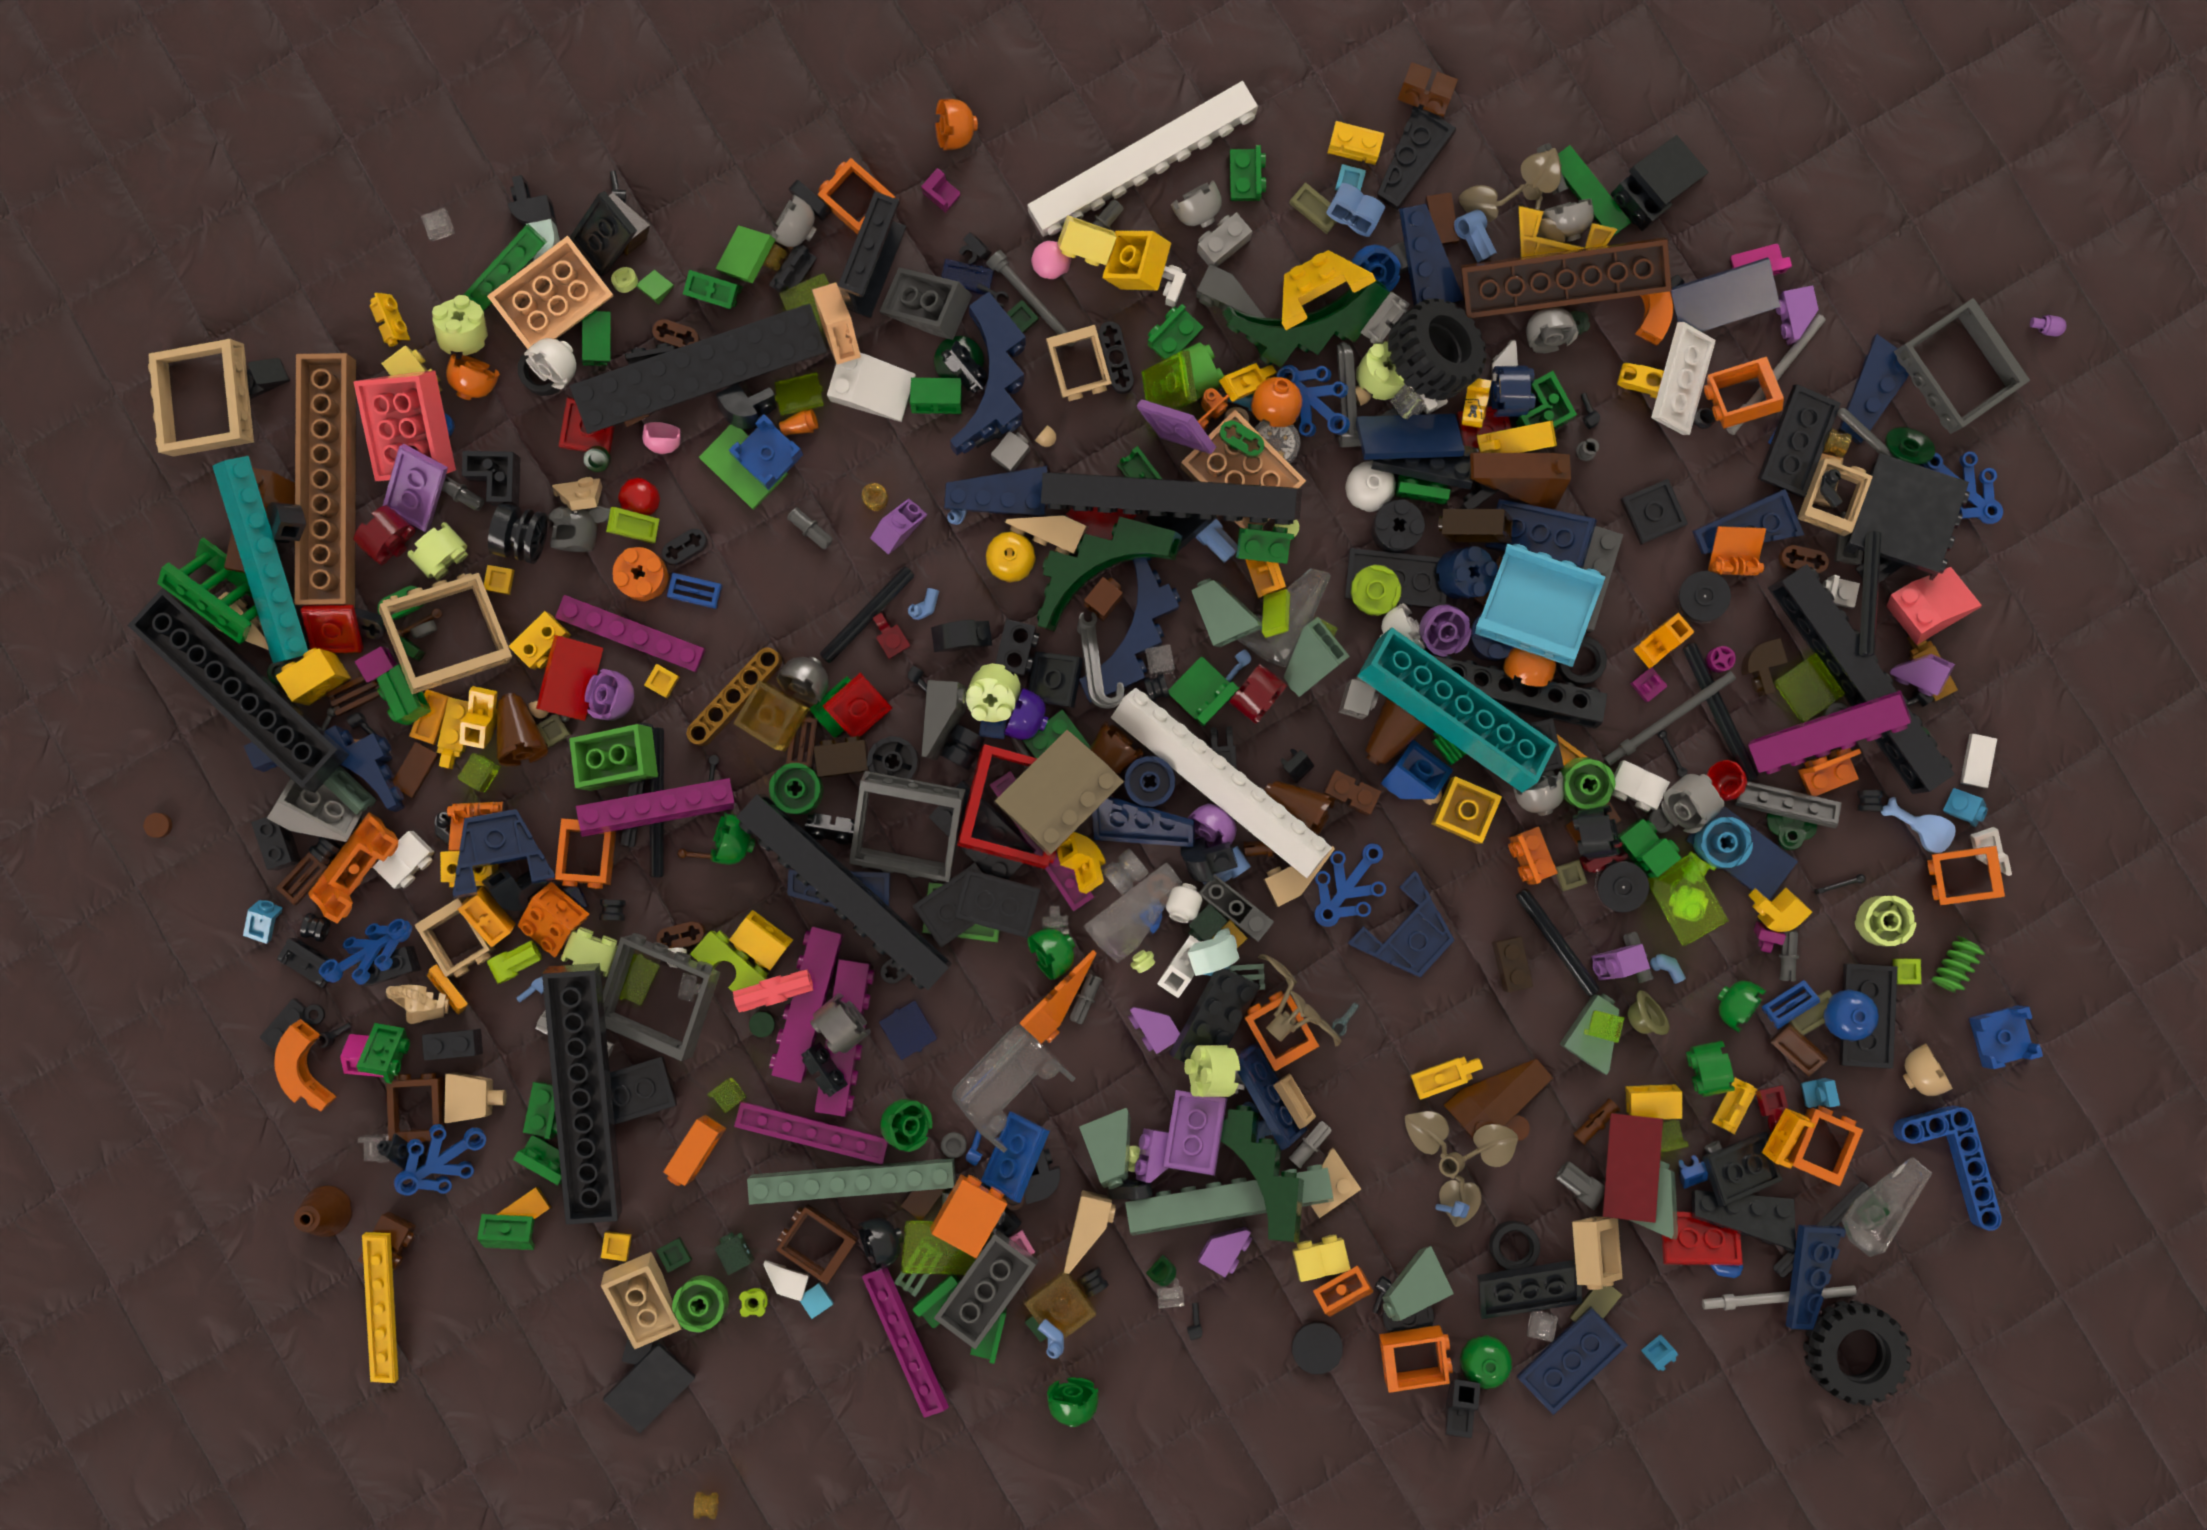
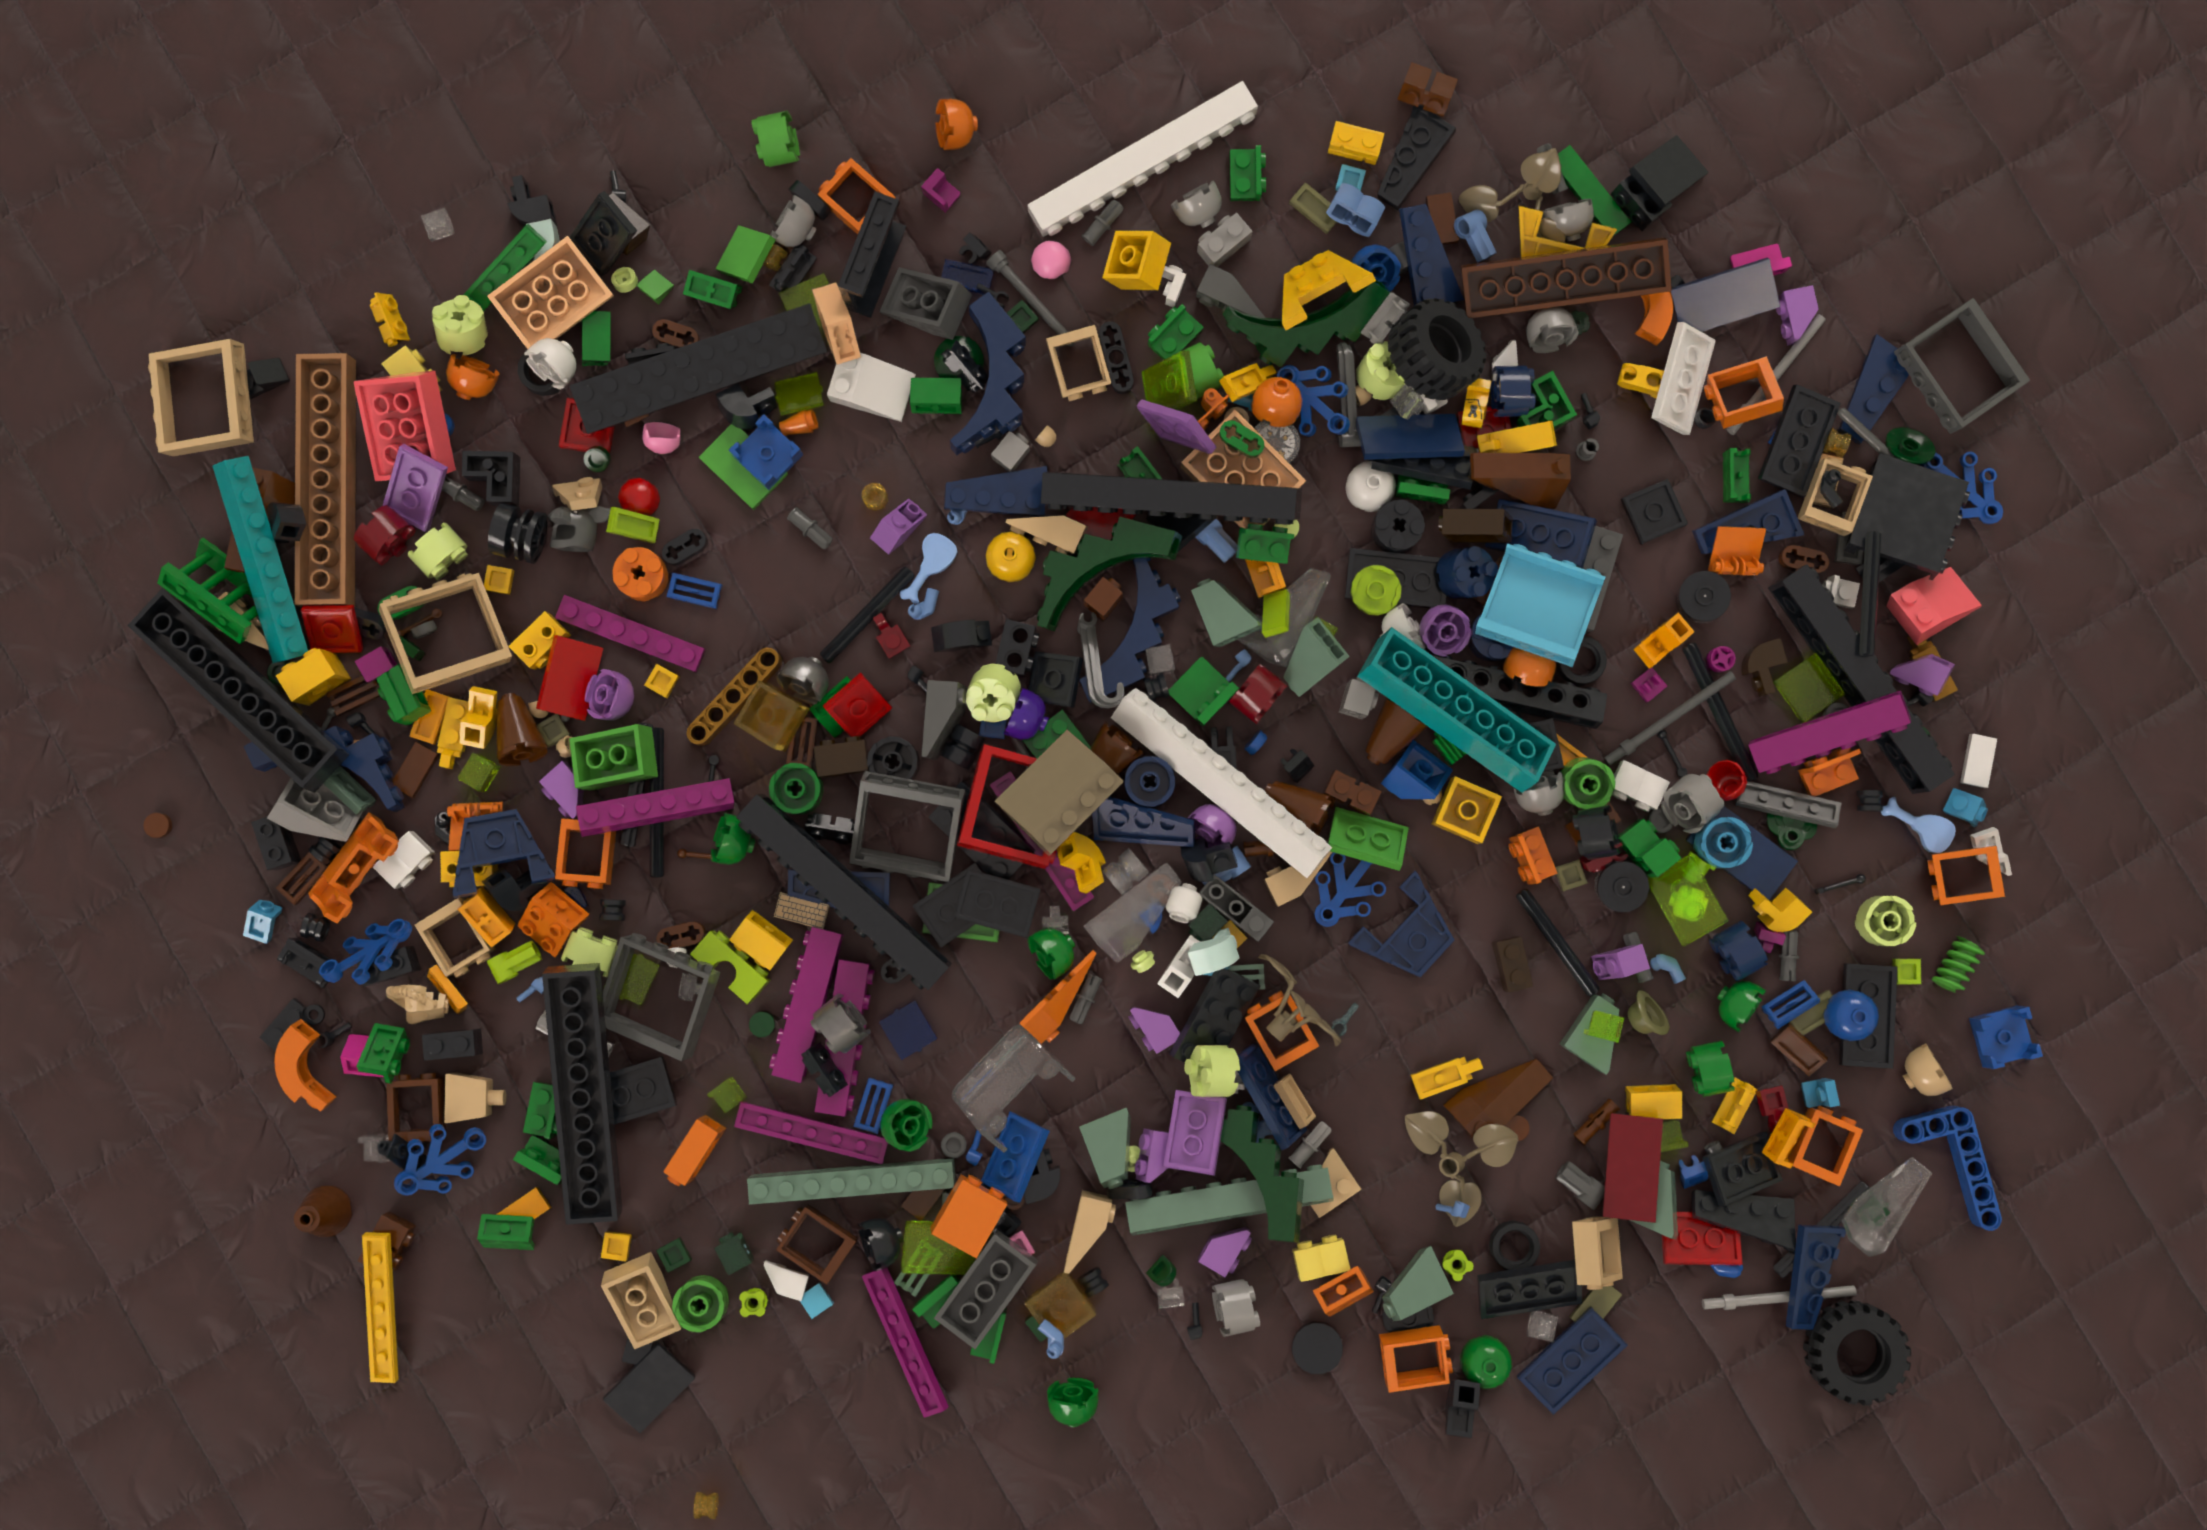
coral piece [733,969,814,1012] -> none
light yellow brick [1057,215,1117,266] -> none
dark azure tile [1641,1334,1678,1371] -> none
medium lavender cylinder [2030,315,2067,337] -> none
none -> medium lavender slope [539,761,584,820]
none -> tan hinge [556,736,573,758]
none -> bright green brick [752,111,800,167]
none -> tan tile [774,892,829,929]
none -> blue tile [853,1077,893,1134]
none -> light blue piece [900,533,958,604]
none -> light grey brick [1212,1279,1260,1337]
none -> blue tile [1244,730,1267,755]
none -> bright green tile [1327,807,1409,871]
none -> lime brick [1442,1250,1474,1281]
none -> dark blue brick [1709,921,1768,981]
none -> green hinge [1723,448,1751,503]

